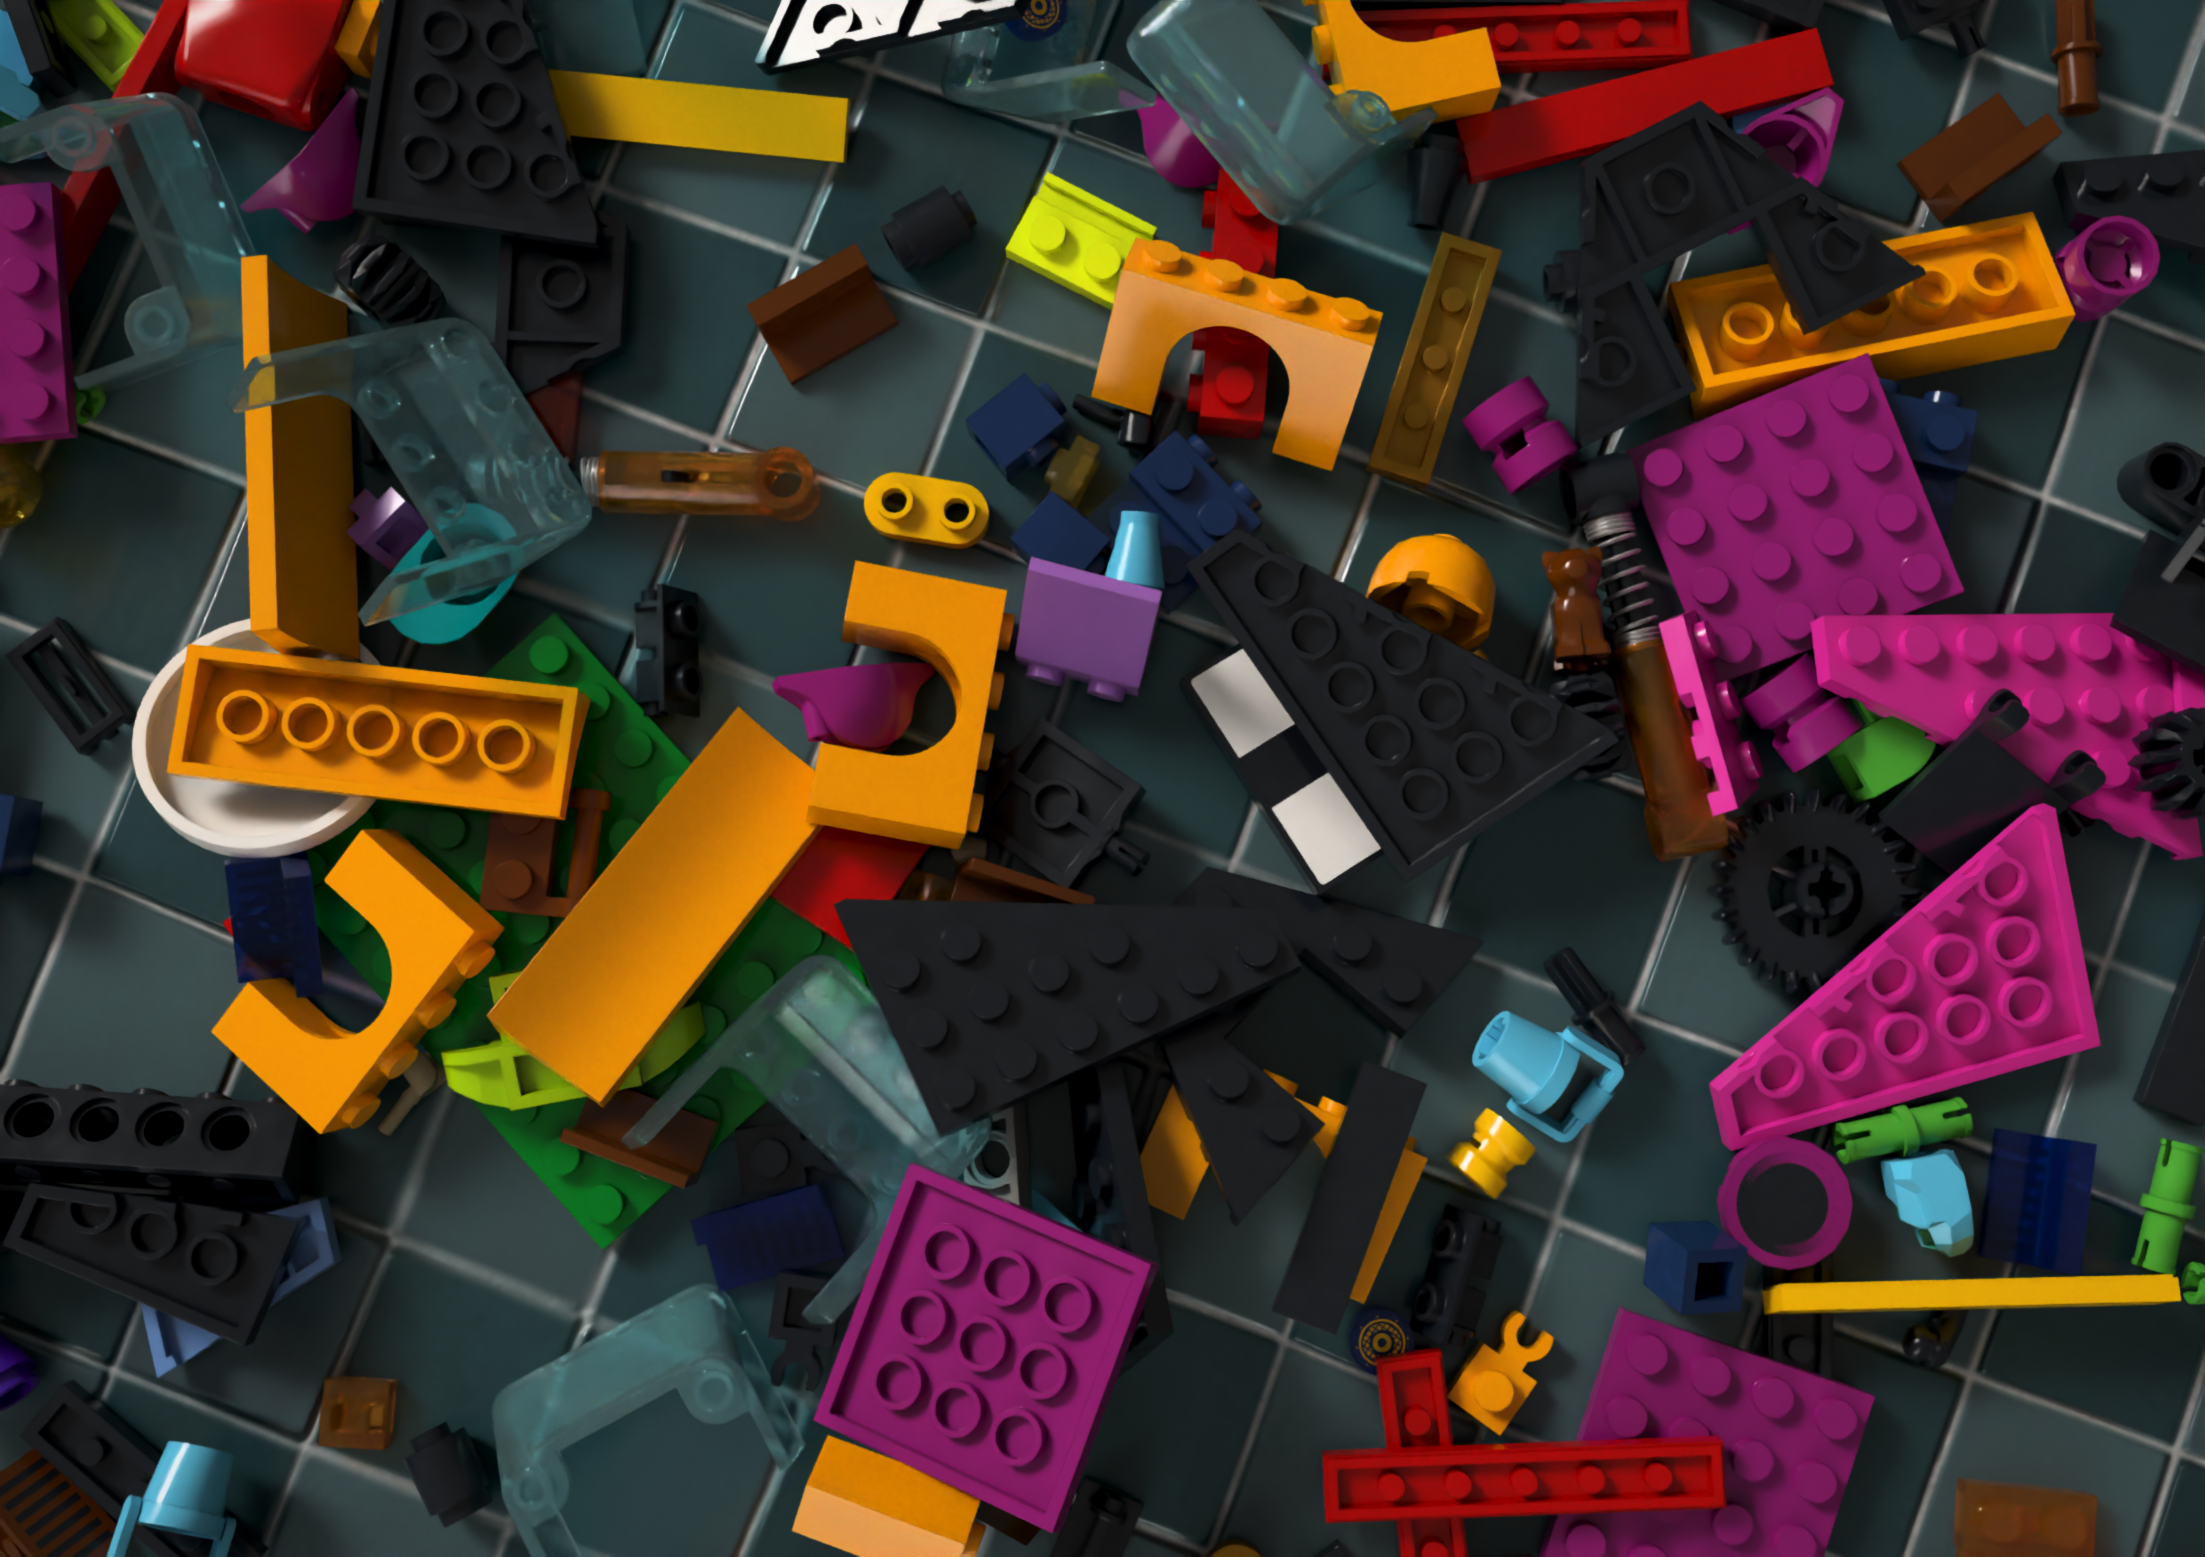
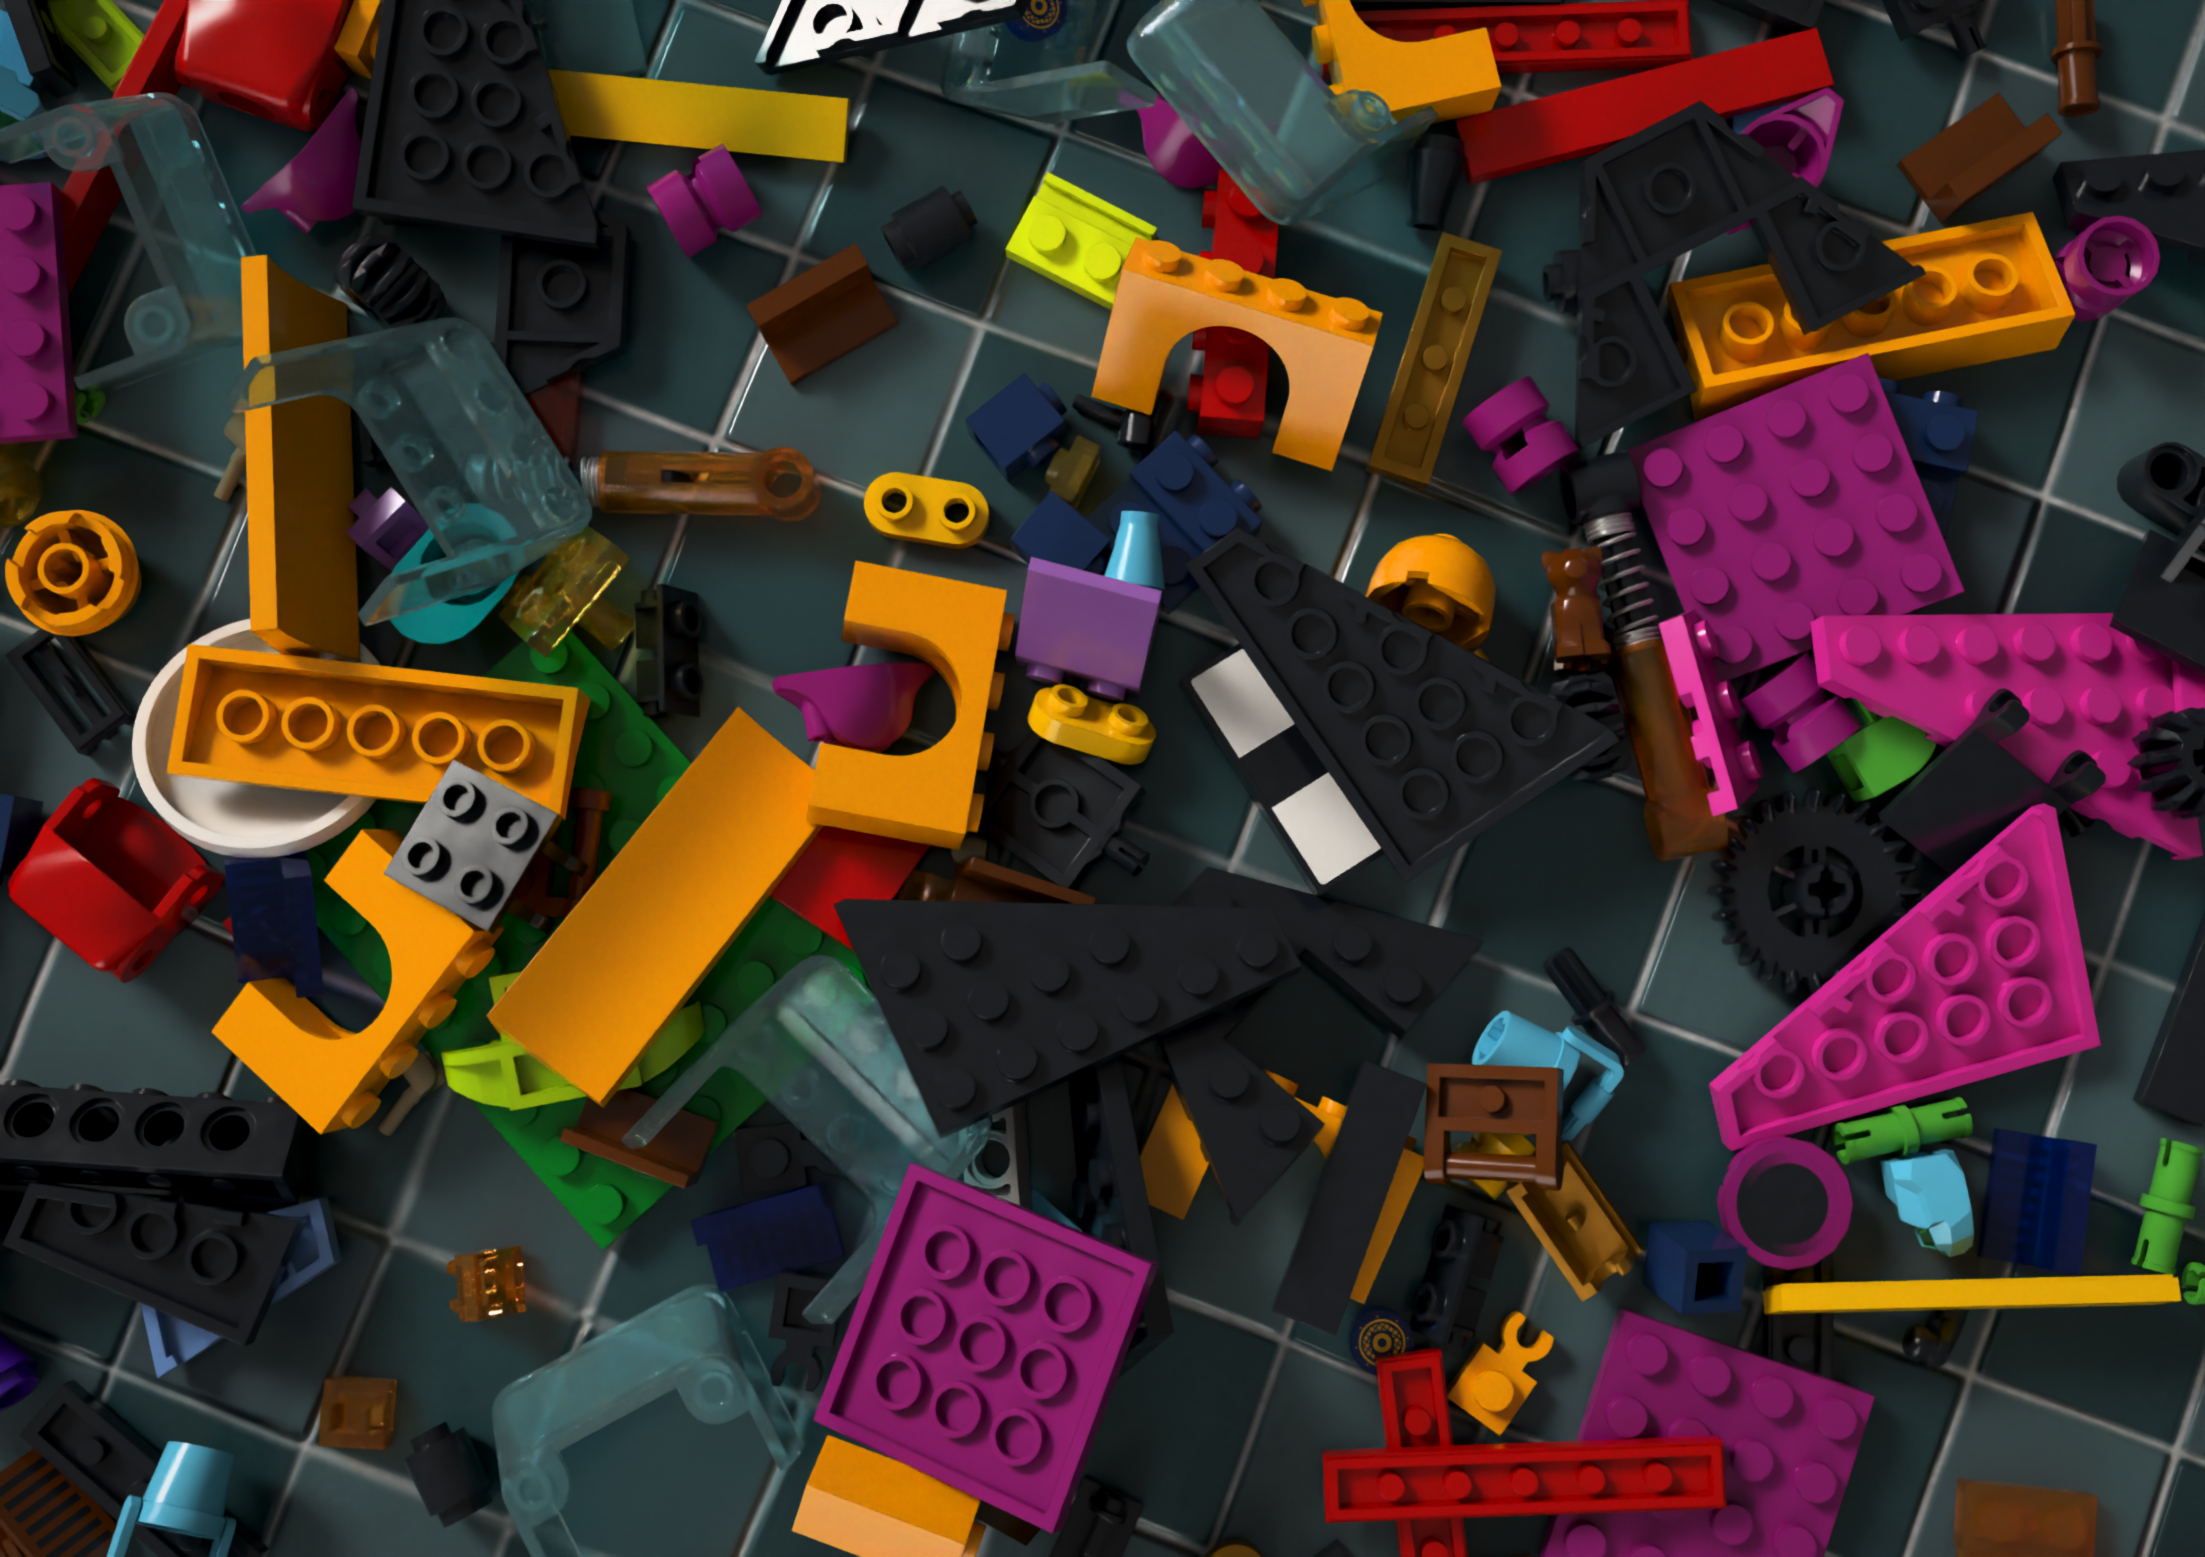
none -> light orange cone [5,510,141,636]
none -> red piece [8,778,225,983]
none -> dark tan hand [213,411,246,502]
none -> plate [383,759,589,935]
none -> clear orange tile [447,1245,526,1322]
none -> clear yellow plate [498,519,634,658]
none -> magenta wheel [646,144,763,259]
none -> yellow plate [1027,684,1156,765]
none -> reddish brown plate [1424,1063,1564,1191]
none -> pearl gold hinge [1506,1140,1643,1302]

